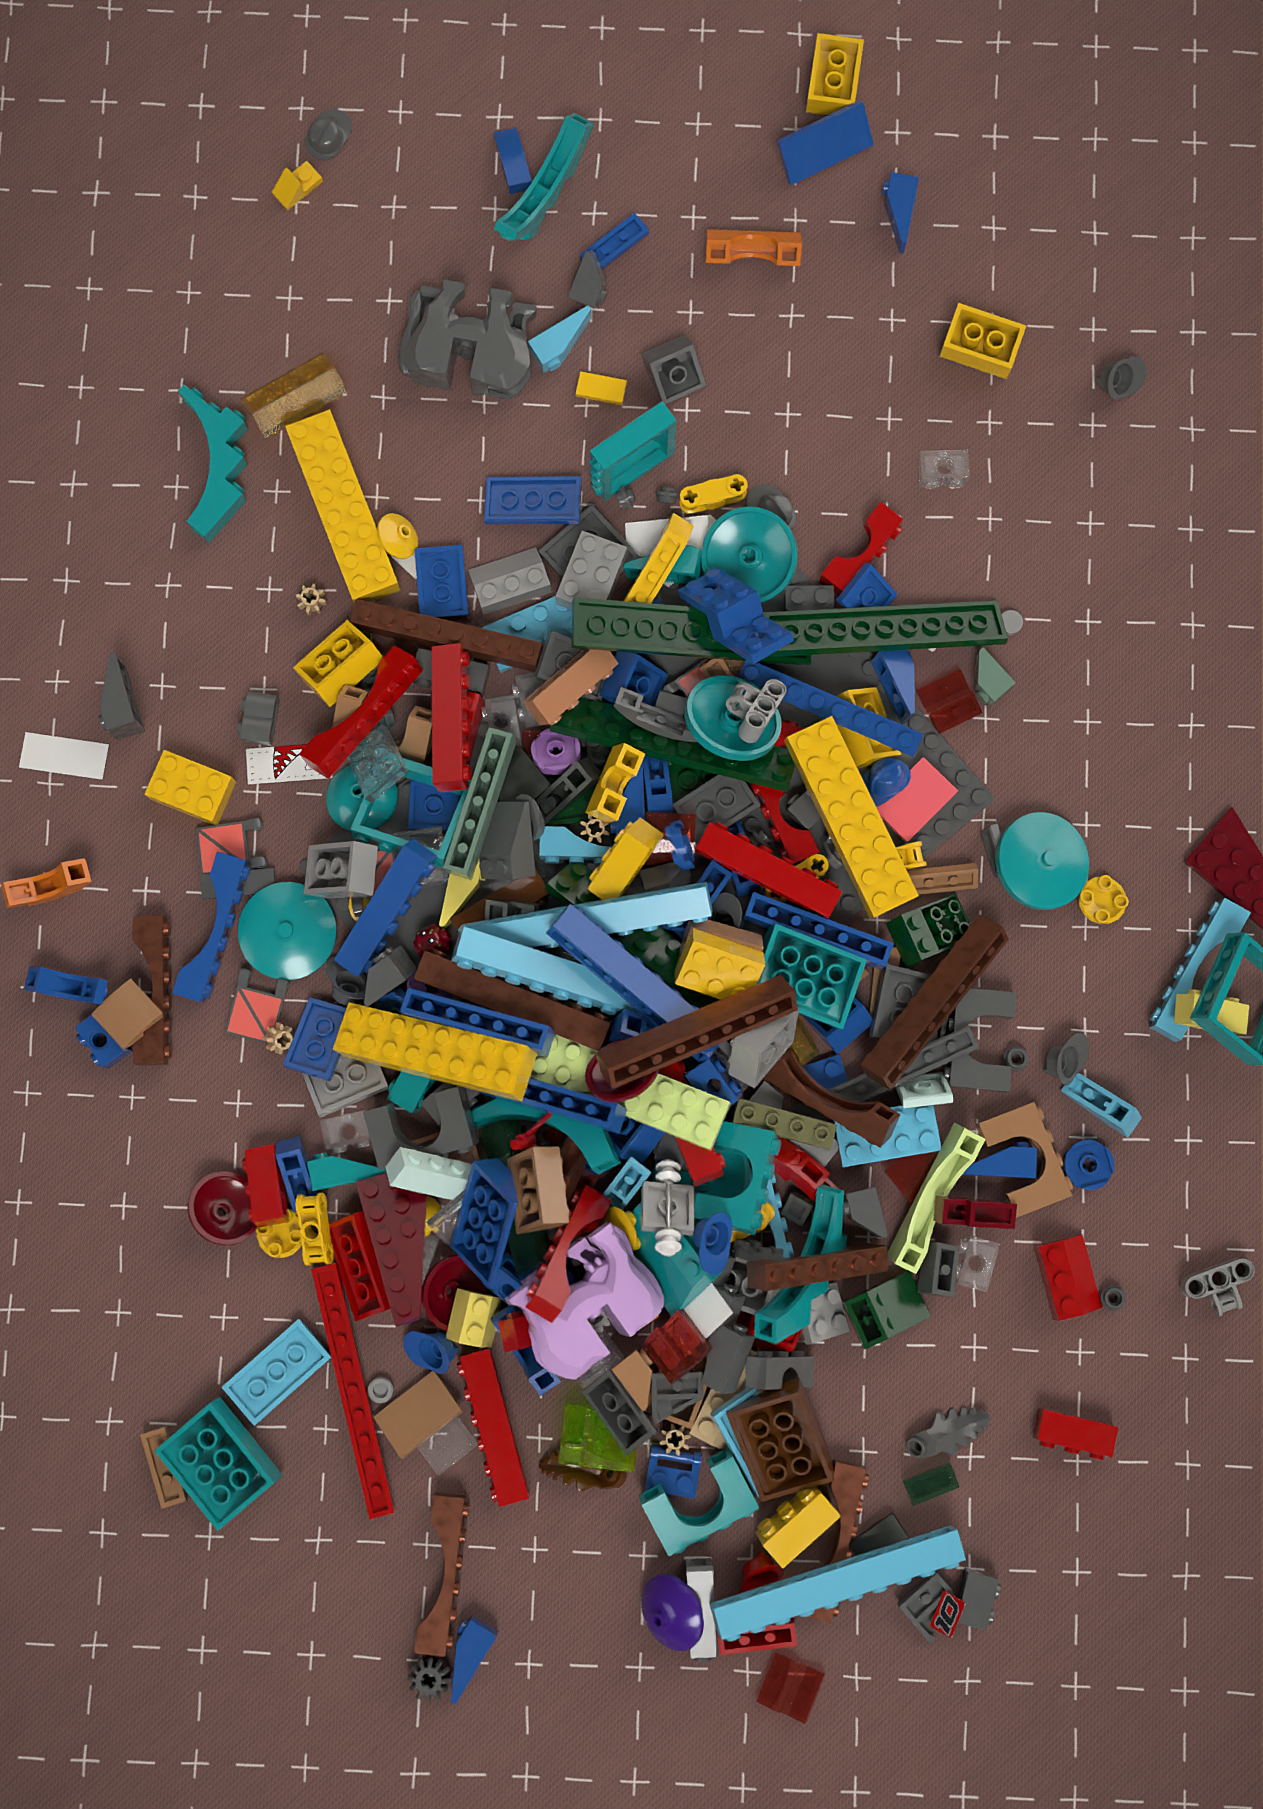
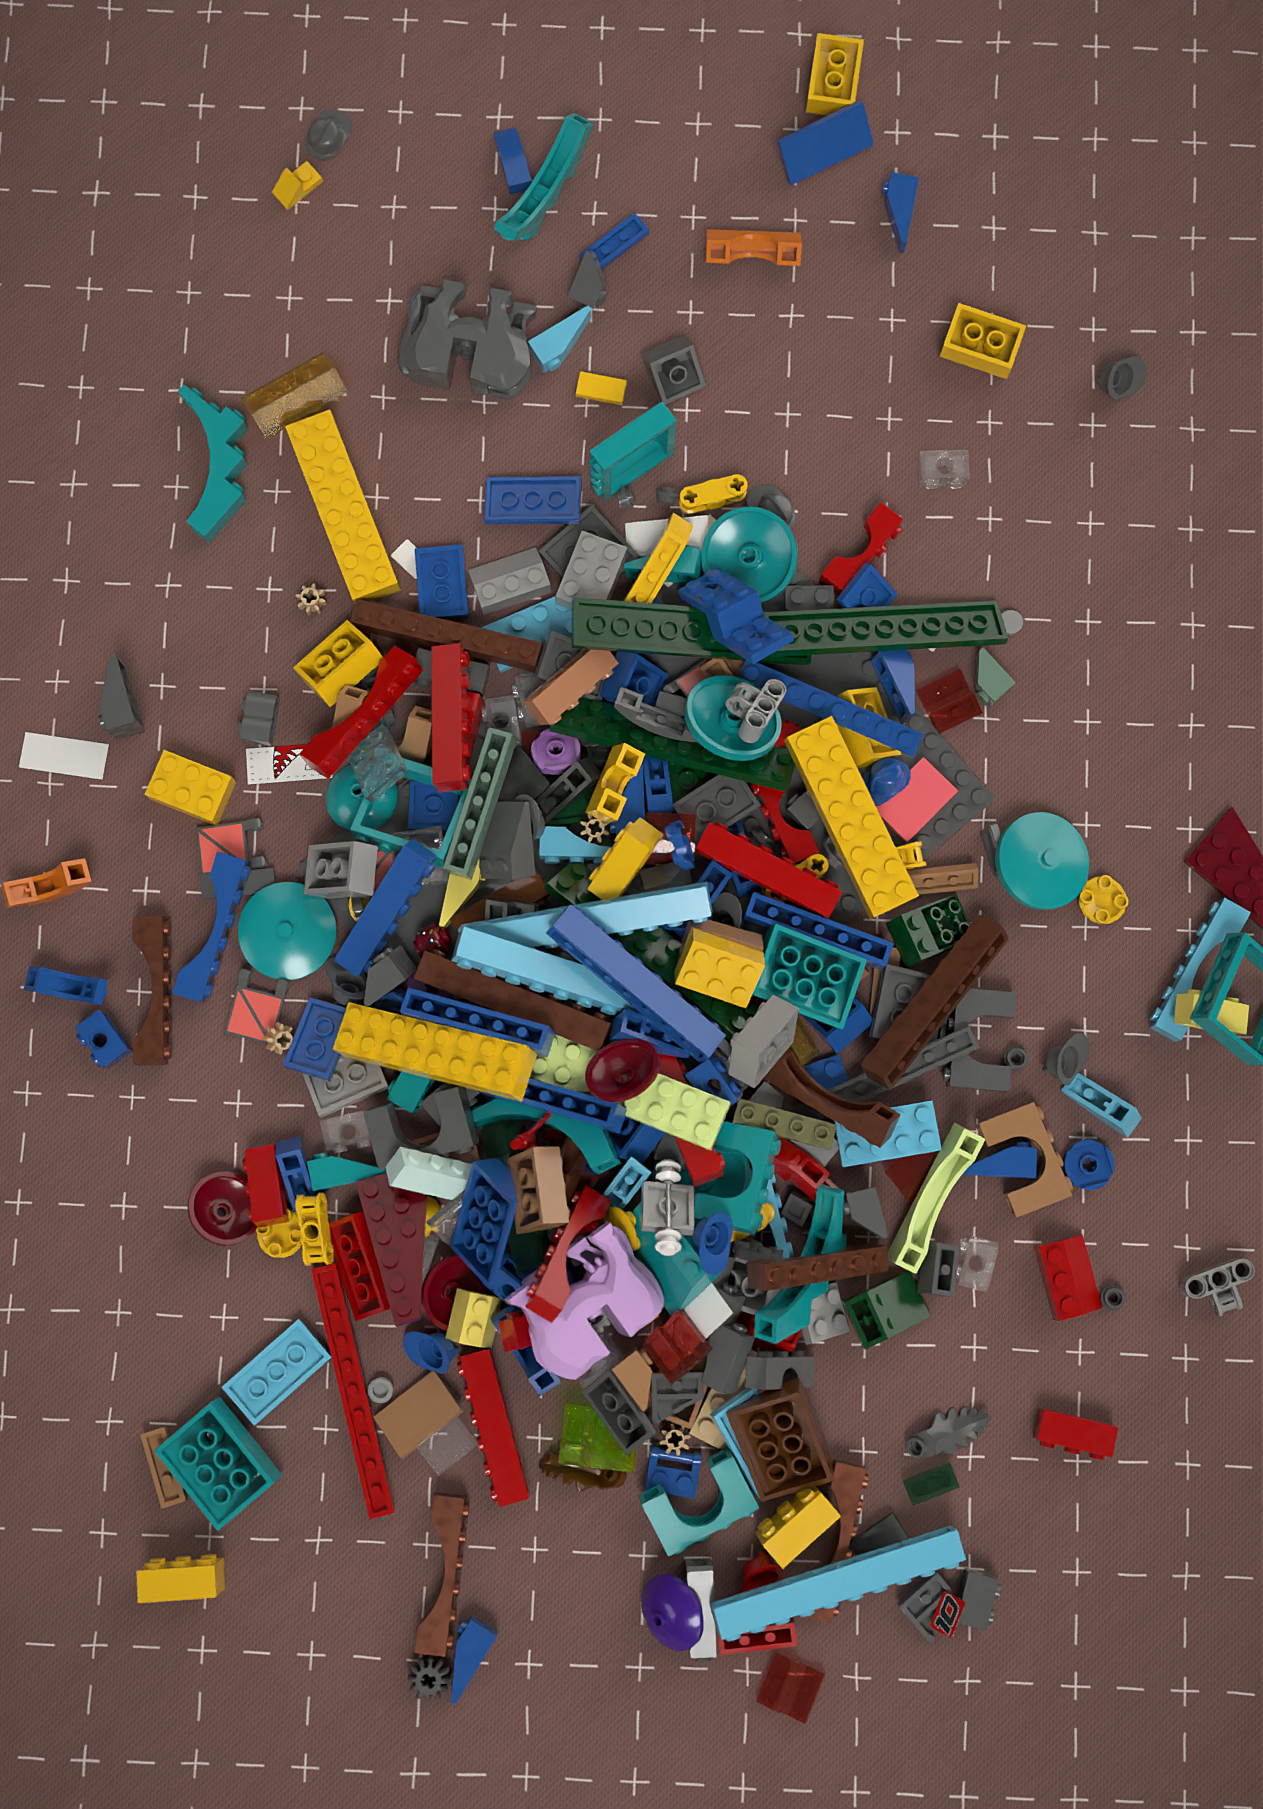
medium nougat slope [92,978,163,1050] -> none
yellow dish [377,513,418,559] -> none
copper brick [596,975,798,1089] -> none
light aqua tile [896,1072,953,1108] -> none
dark red slope [933,1196,1017,1229] -> none
none -> yellow brick [137,1554,225,1603]

